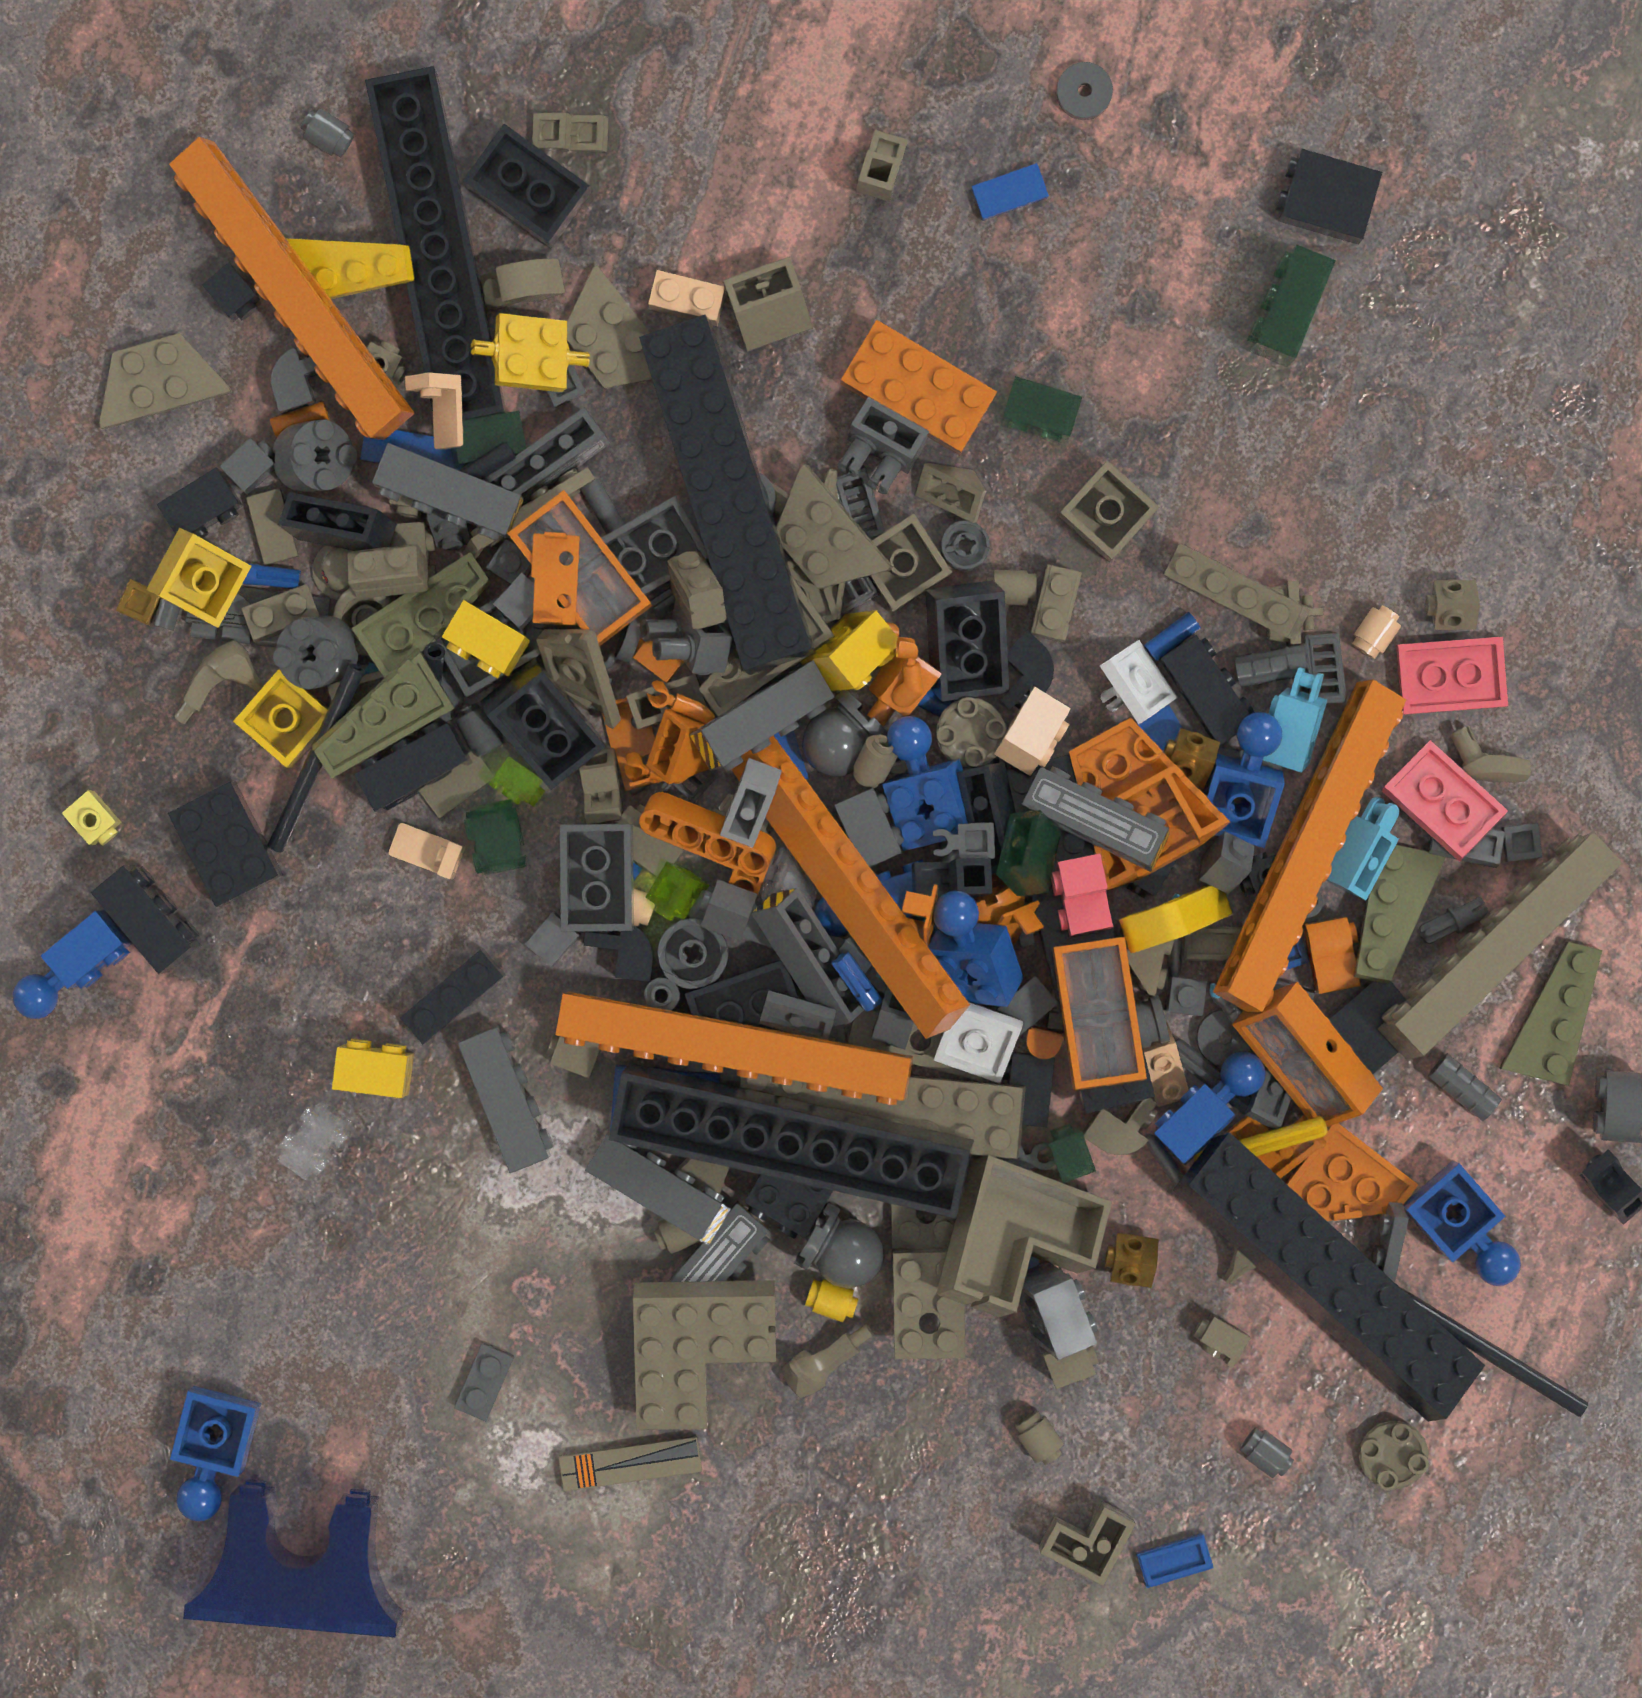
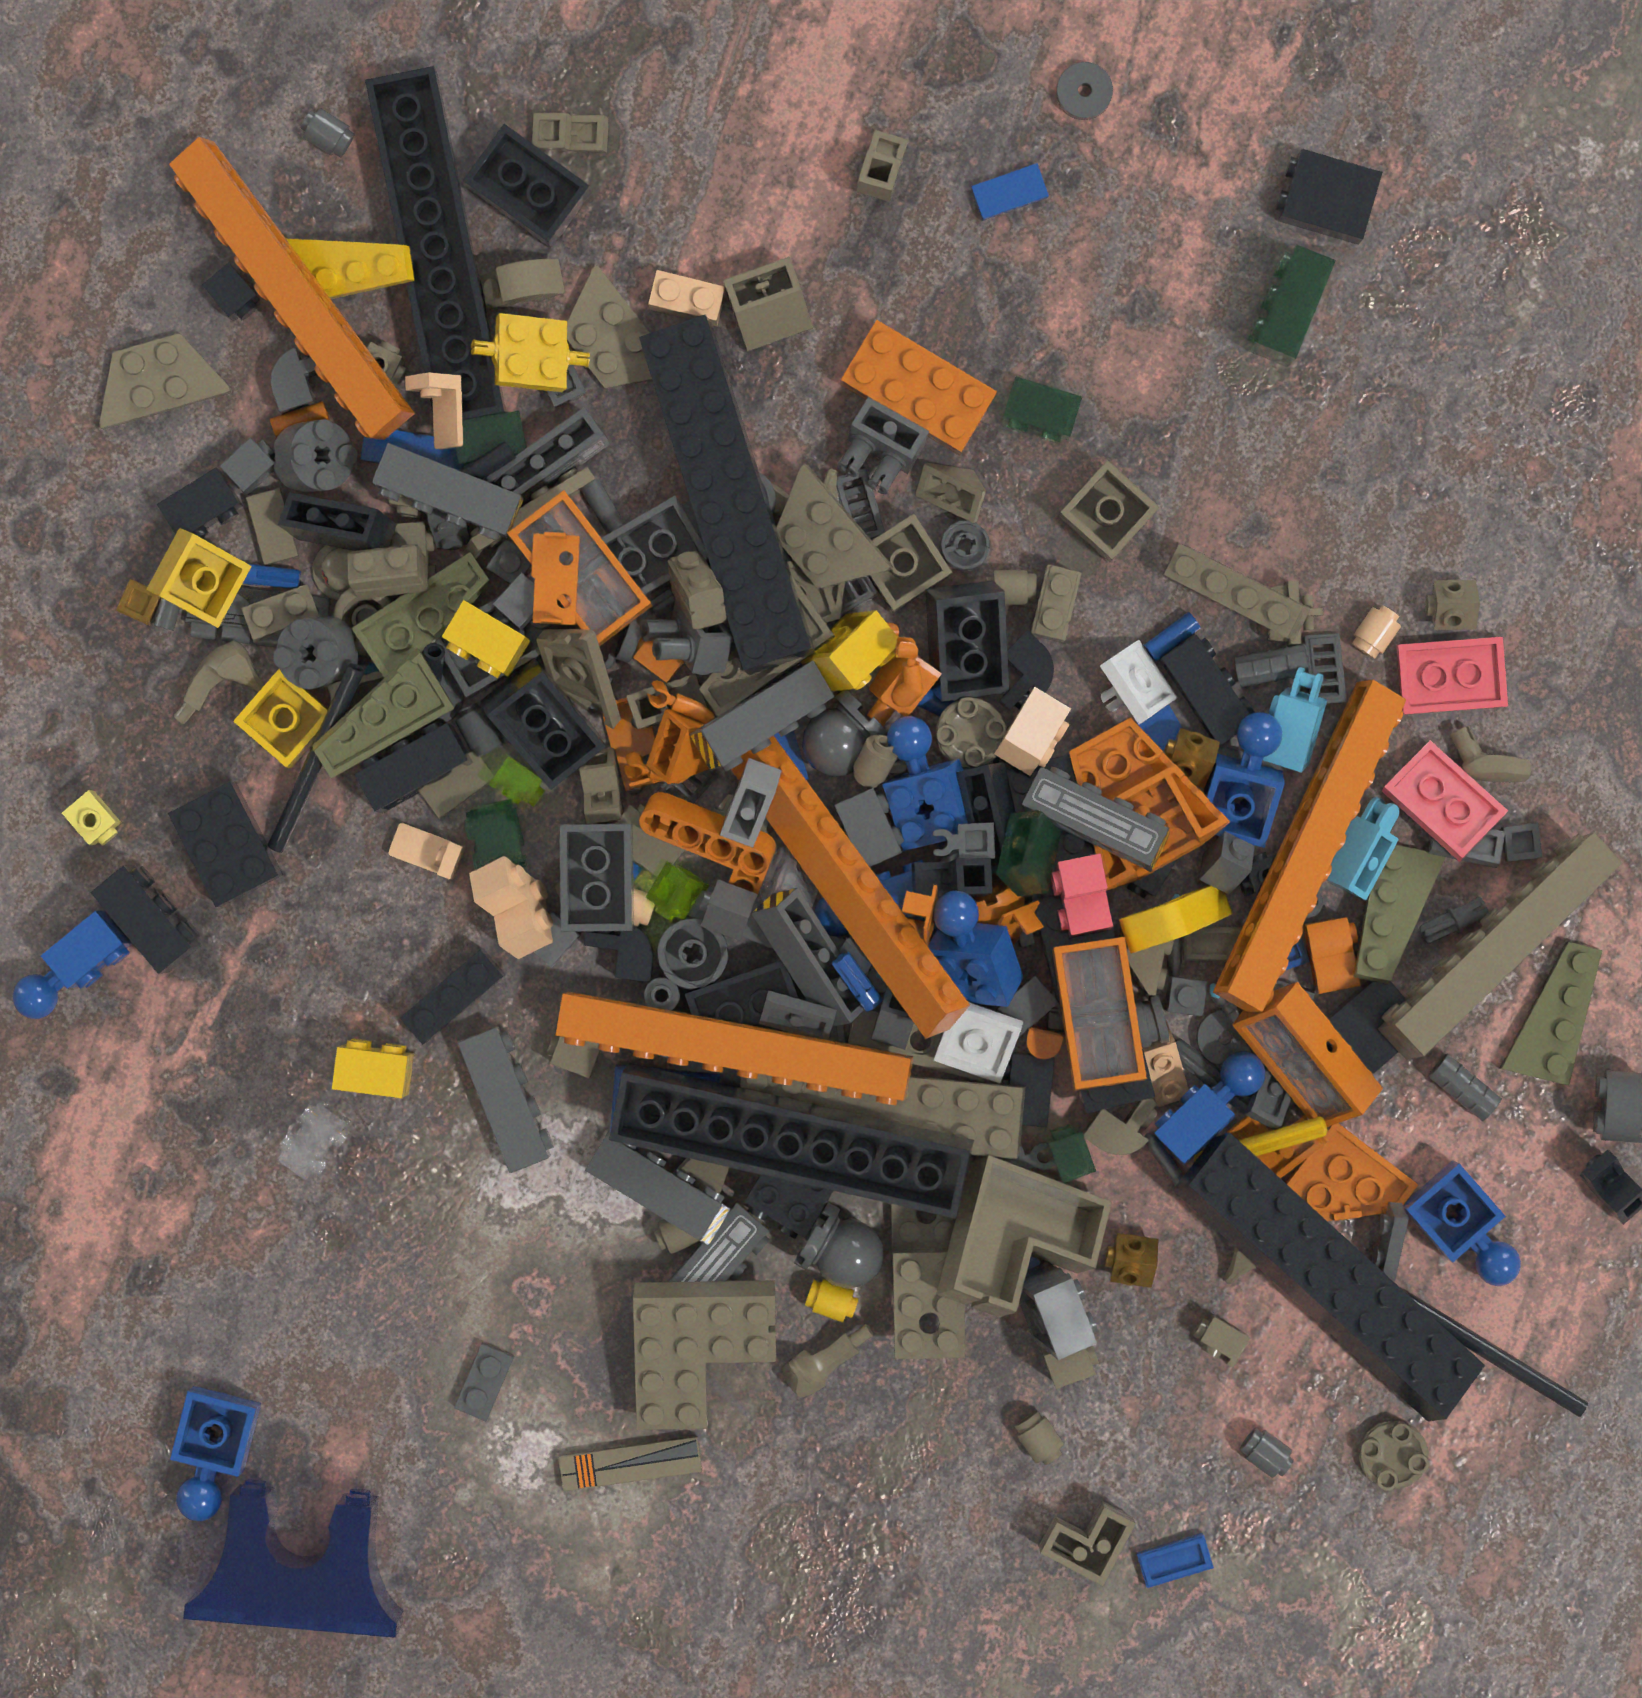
none -> light nougat brick [469,856,553,959]

